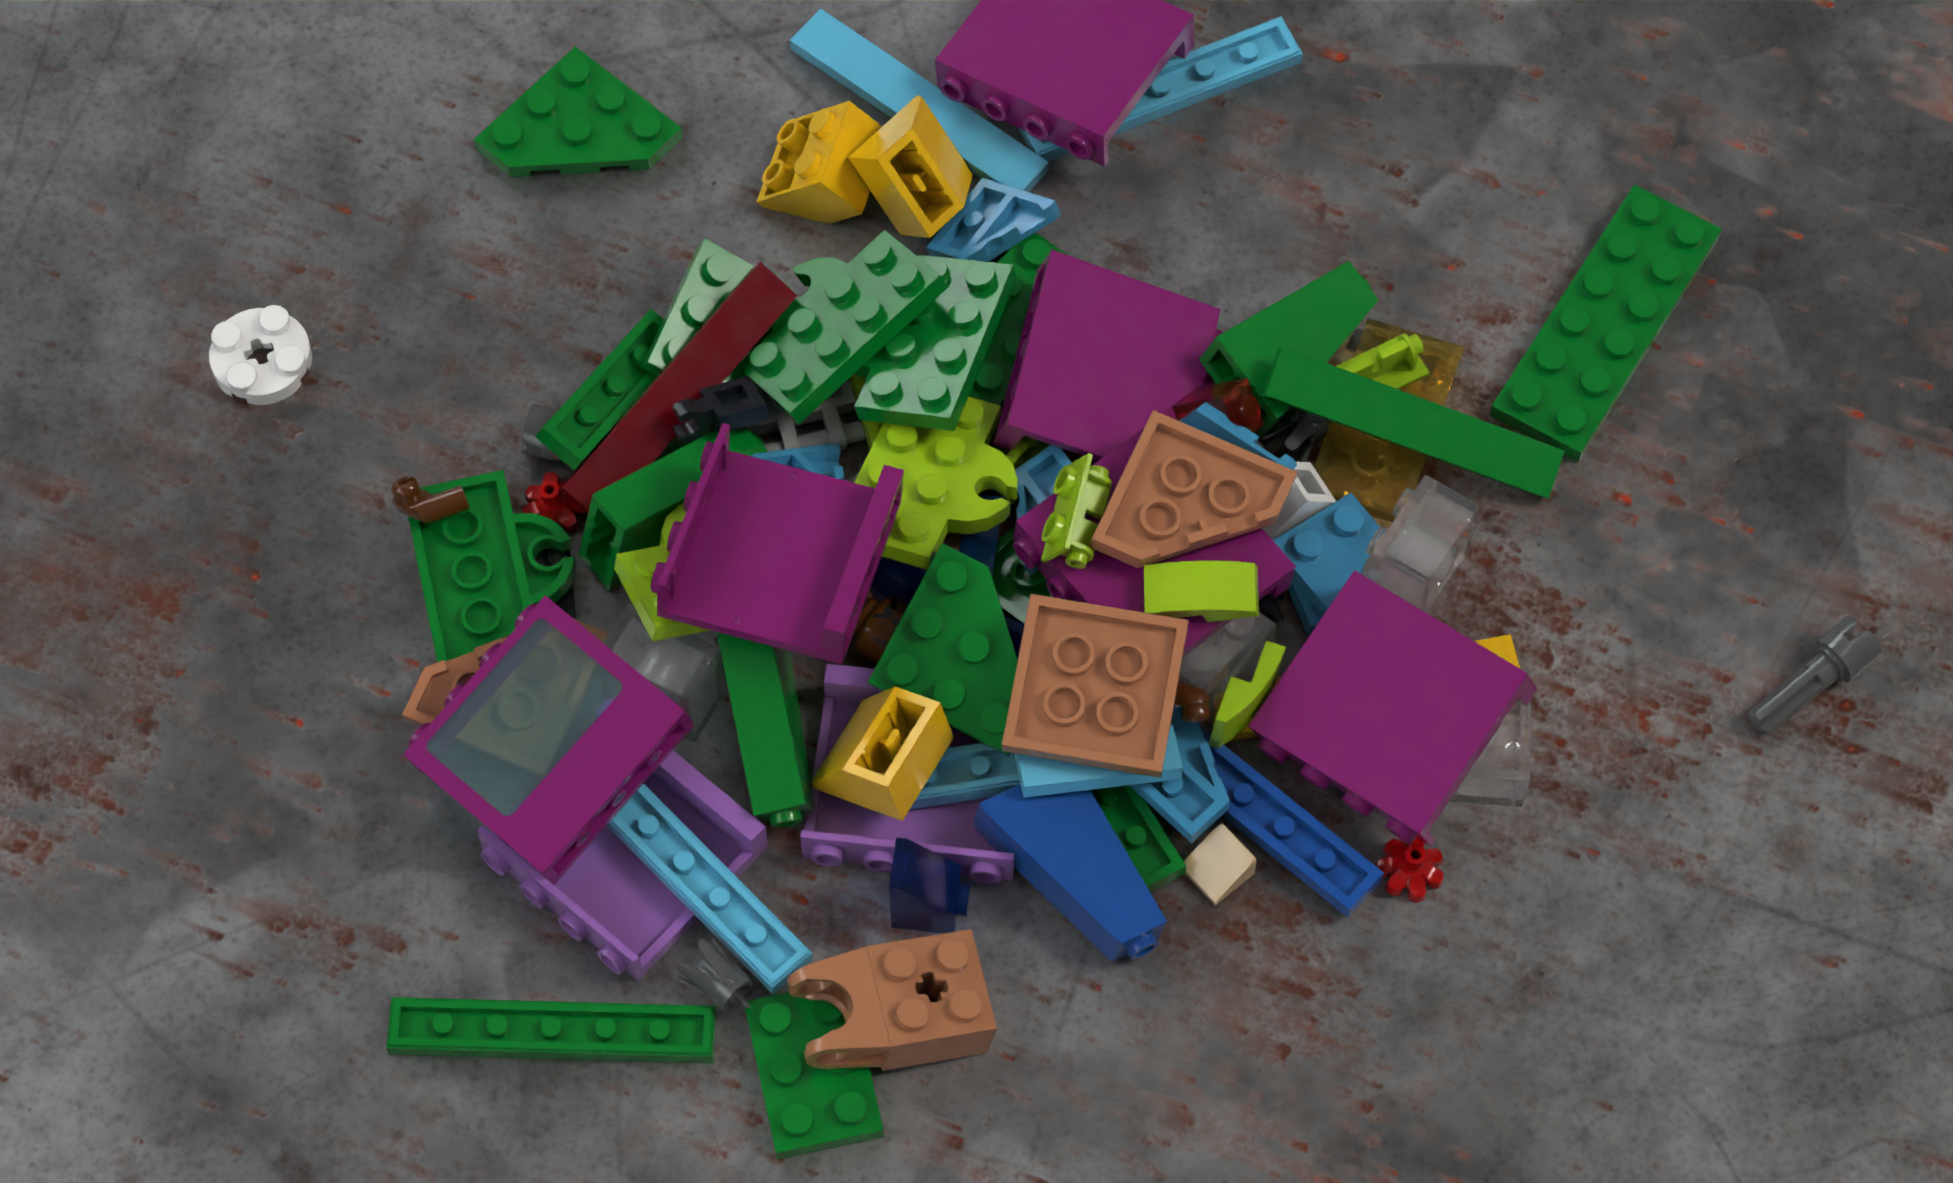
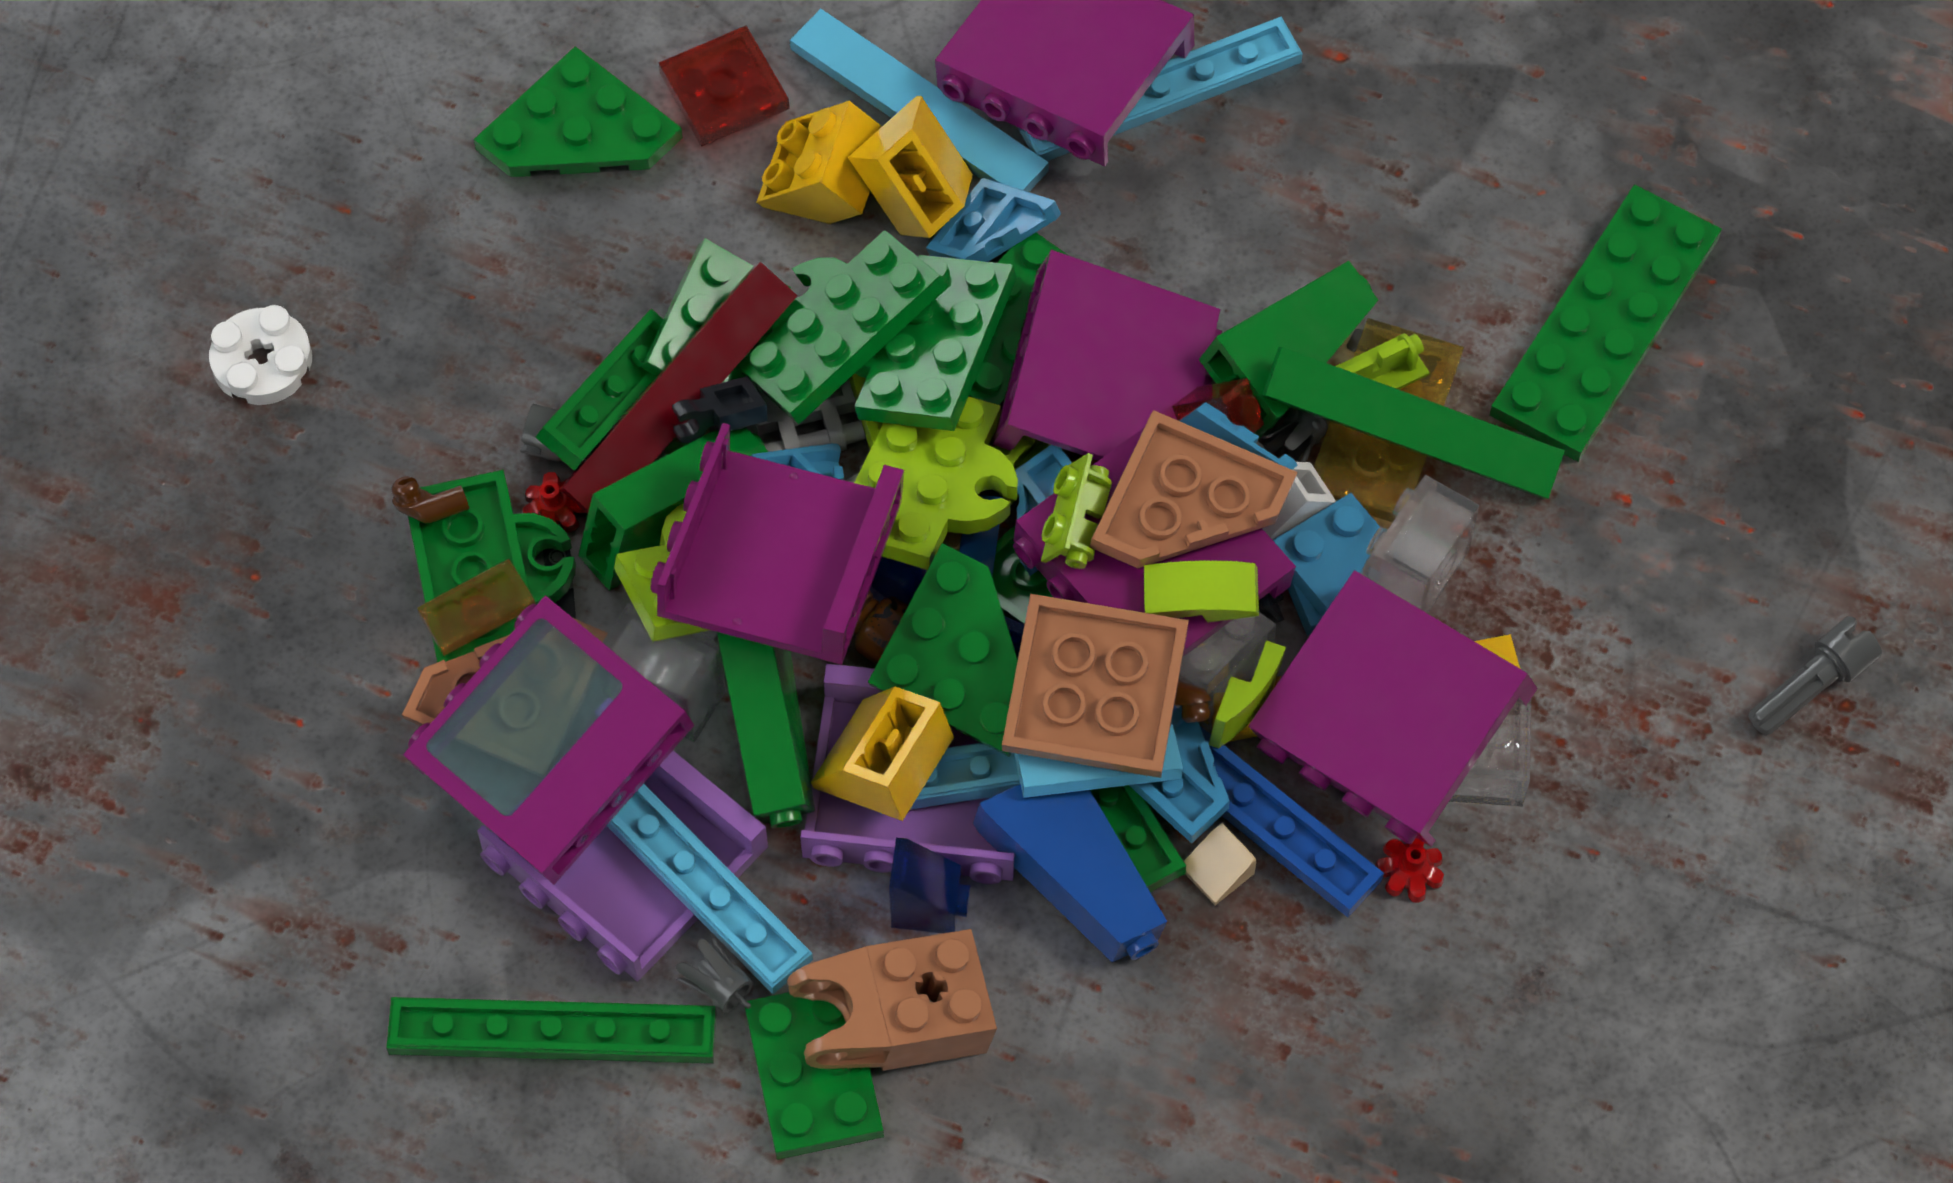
none -> clear orange plate [417,559,535,656]
none -> clear red plate [659,25,790,147]

